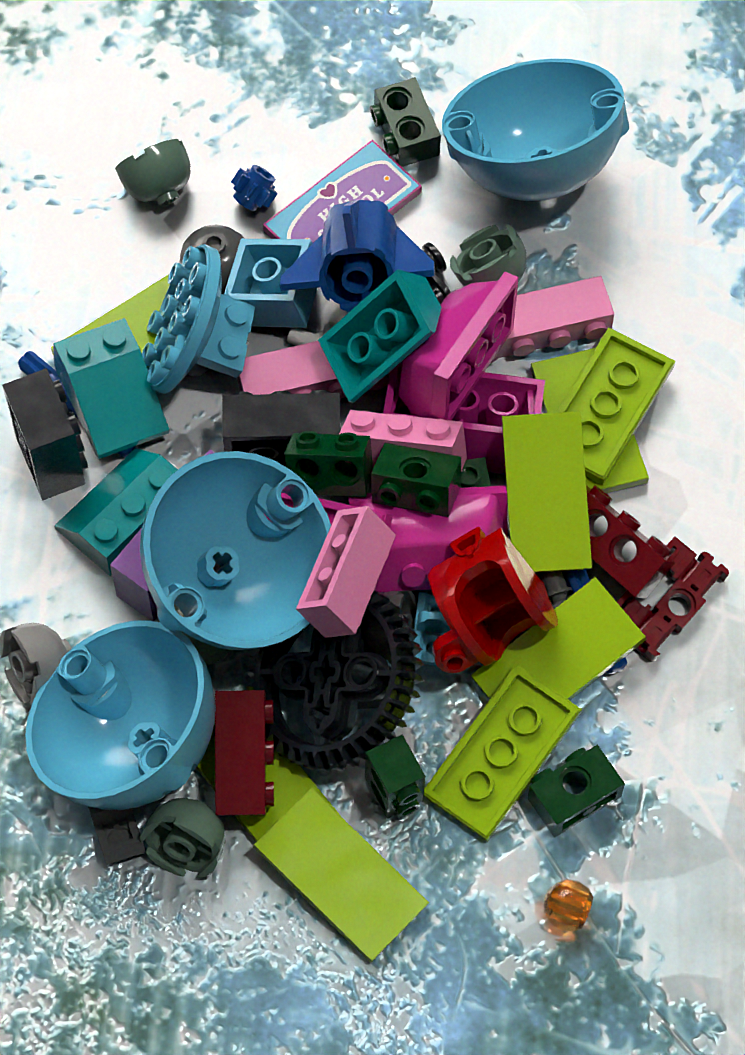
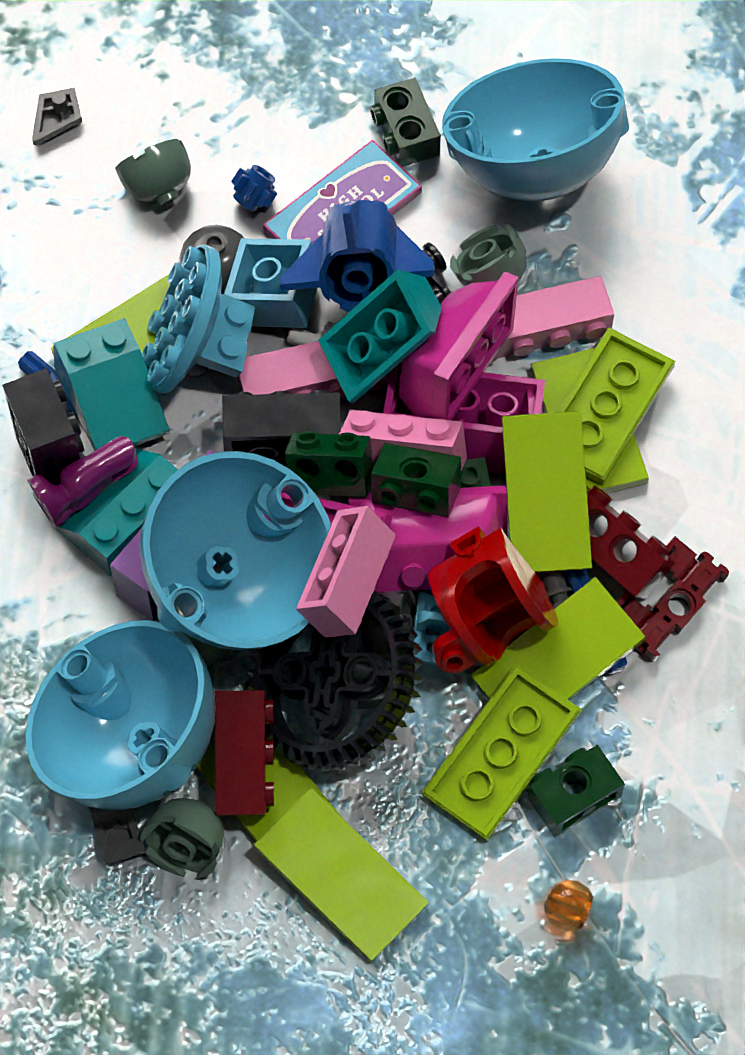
light grey cylinder [0,622,71,705] -> none
dark green brick [365,734,426,819] -> none
none -> magenta piece [27,436,137,528]
none -> piece [32,87,82,145]

